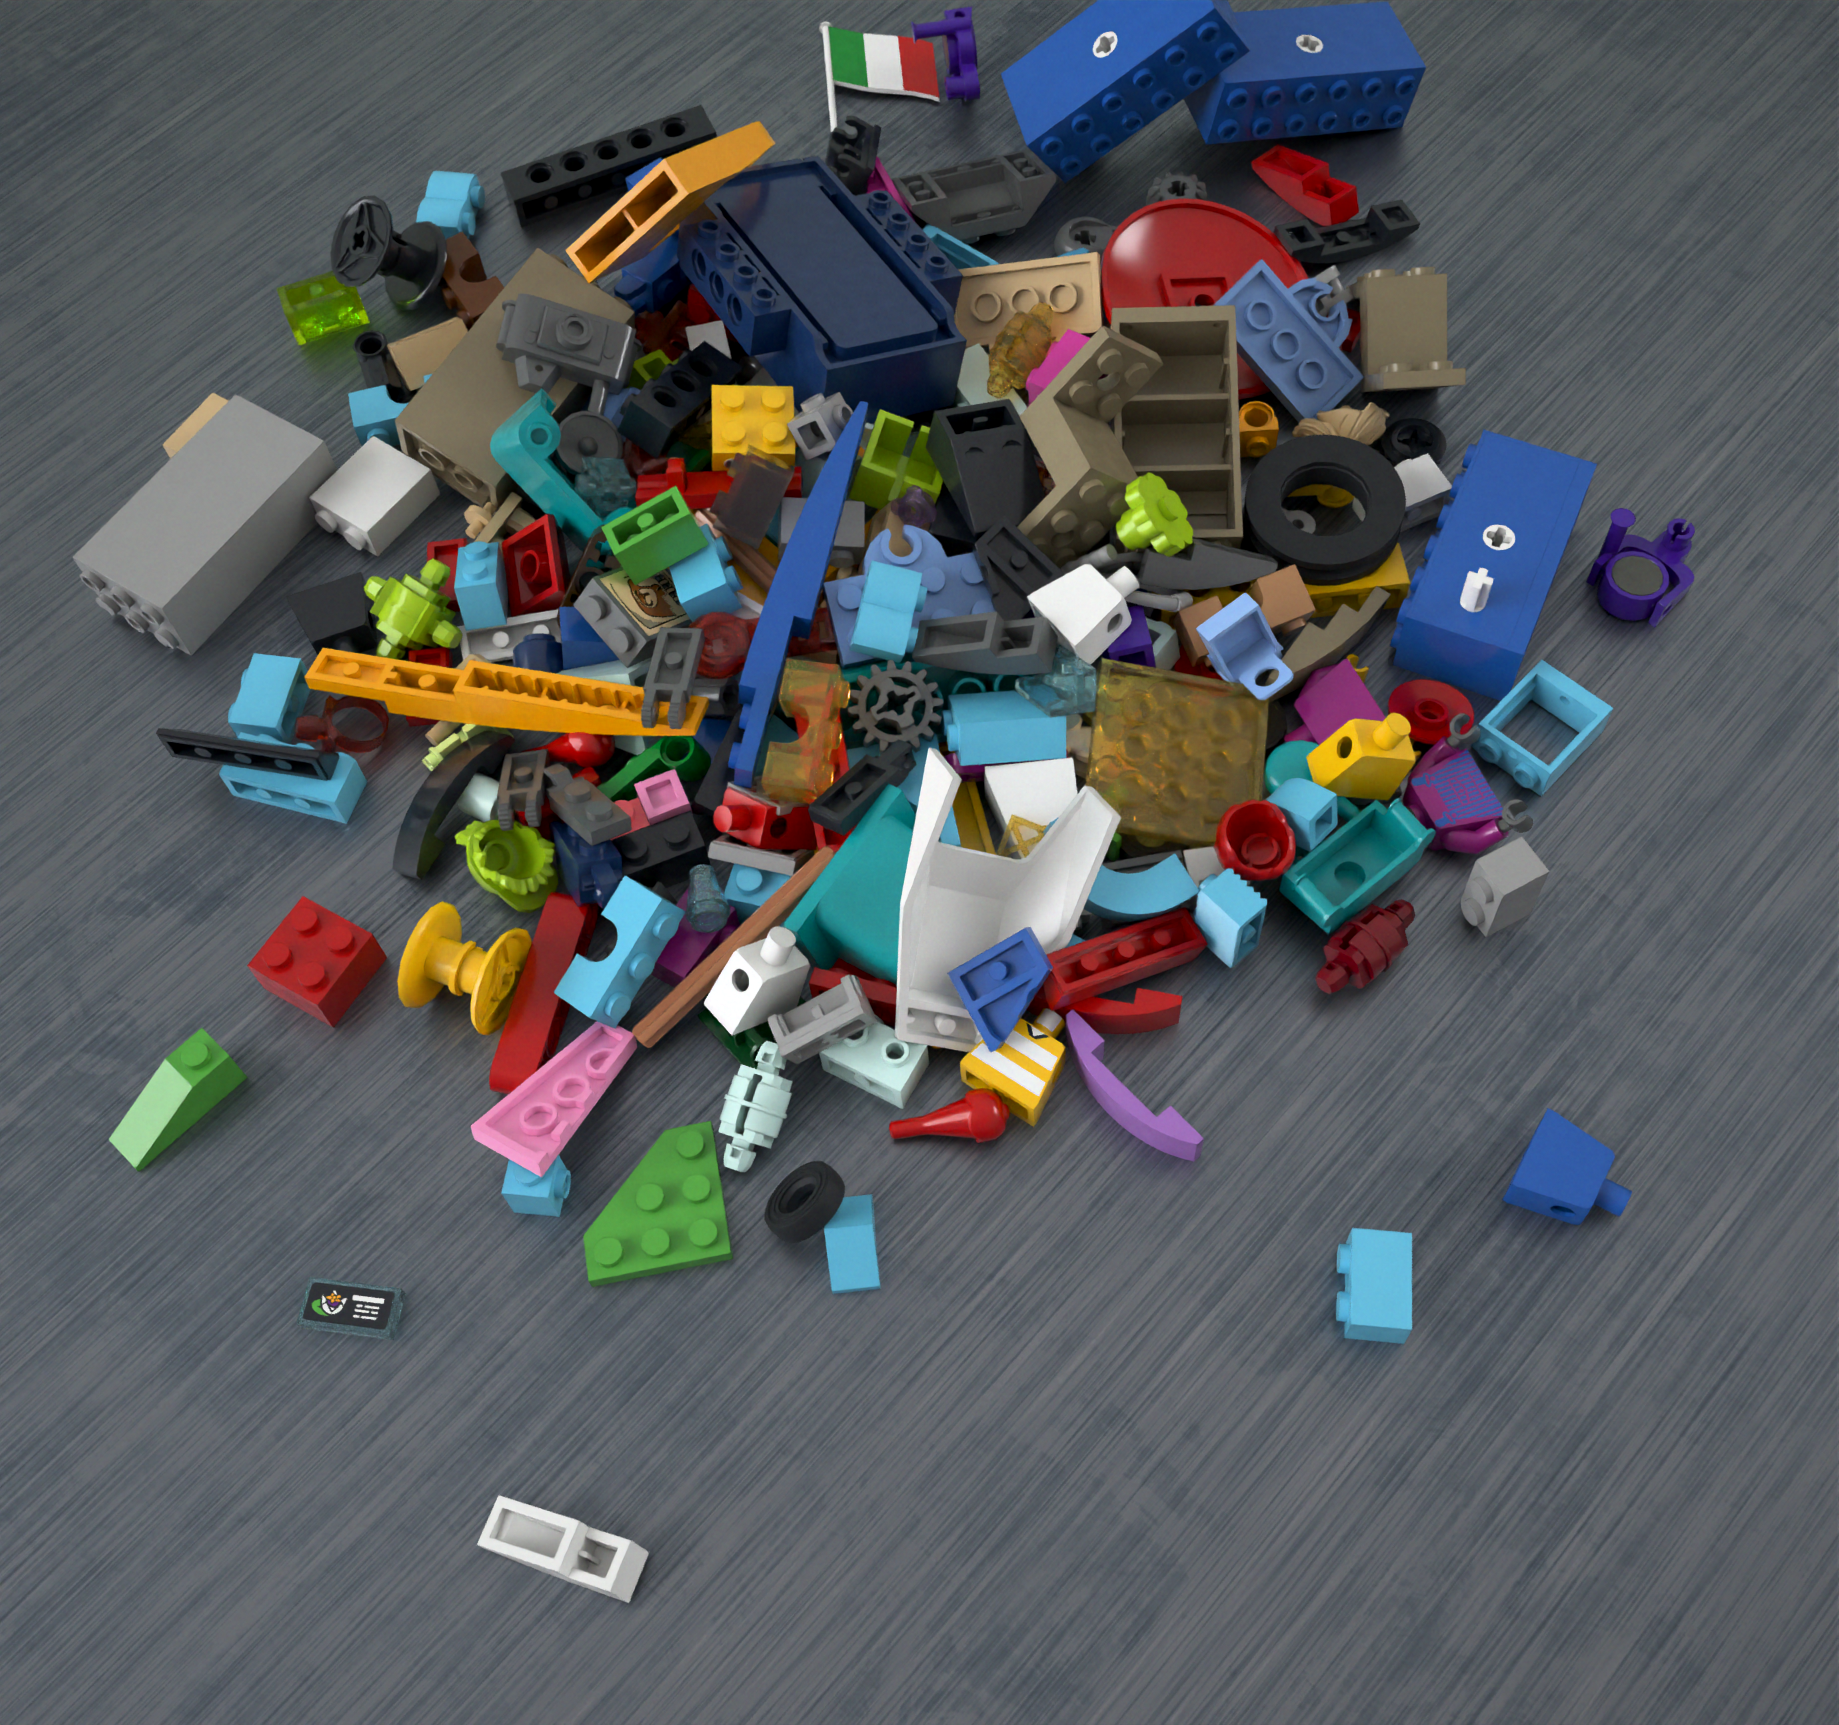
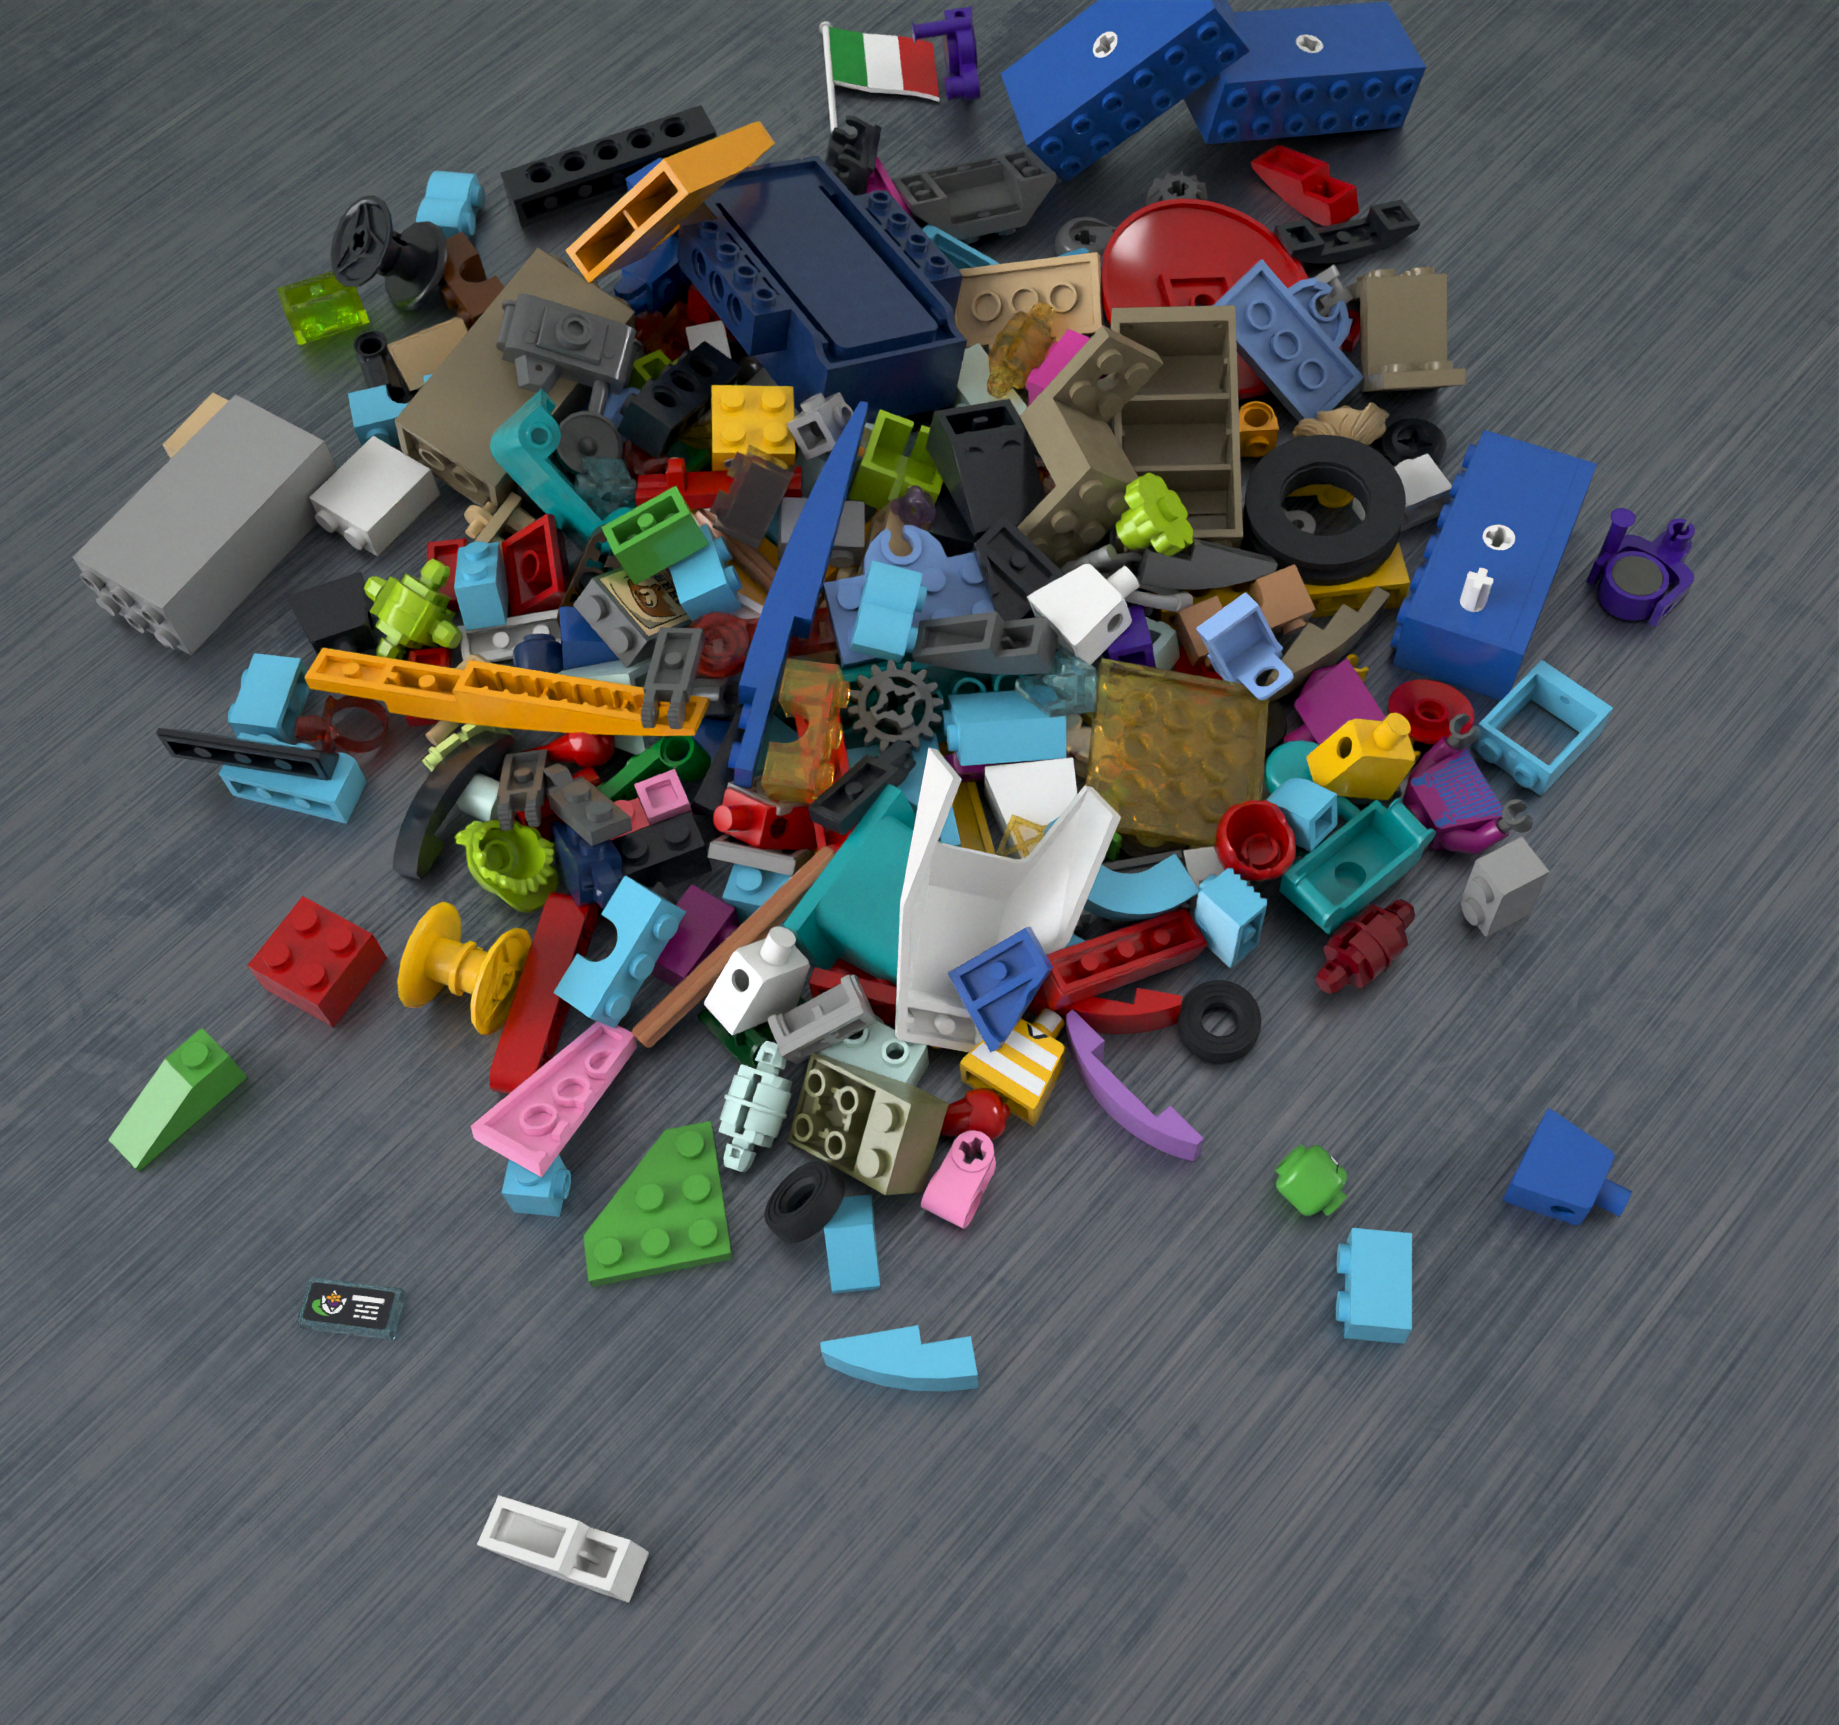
clear light blue cone [685,864,730,933] -> none
none -> olive slope [787,1053,949,1195]
none -> medium azure slope [820,1325,979,1392]
none -> bright pink piece [921,1130,996,1229]
none -> black tyre [1178,980,1262,1063]
none -> bright green head [1274,1144,1348,1216]

